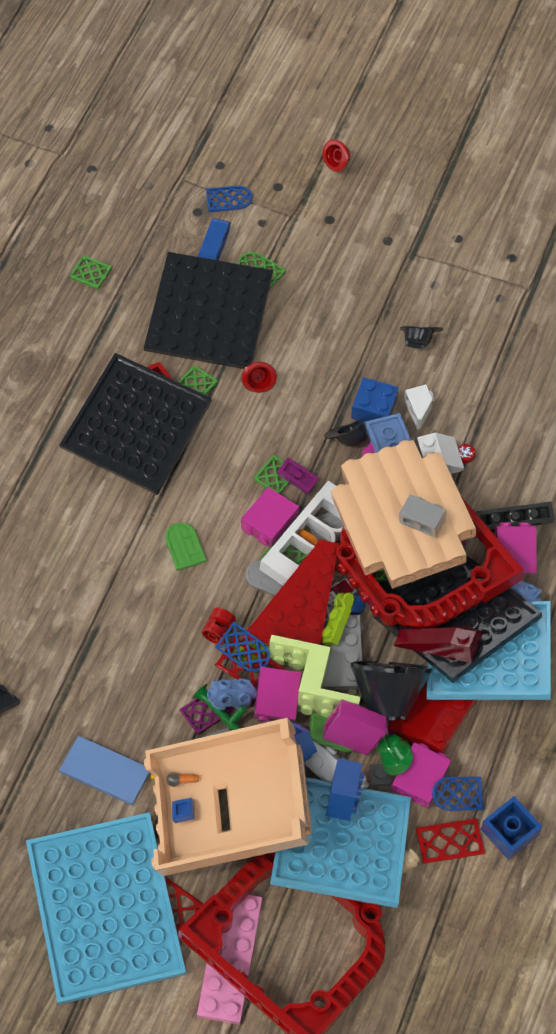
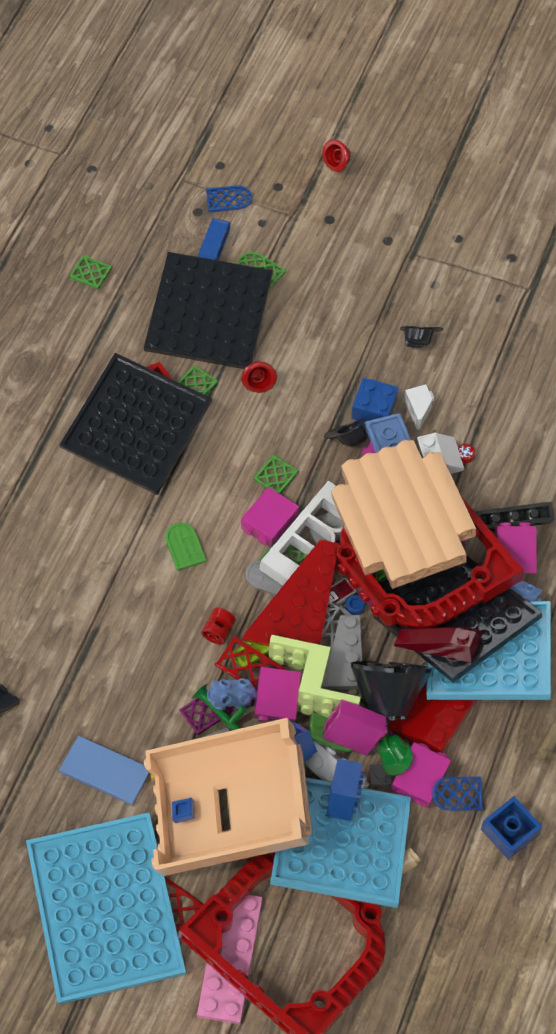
piece [167,772,199,787] -> none
blue window [215,622,269,672] -> none
magenta plate [276,457,319,495] -> none
orange piece [298,529,318,546] -> none
lime hinge [321,593,354,645] -> none
light grey brick [399,495,446,538] -> none
red window [416,818,485,864] -> none

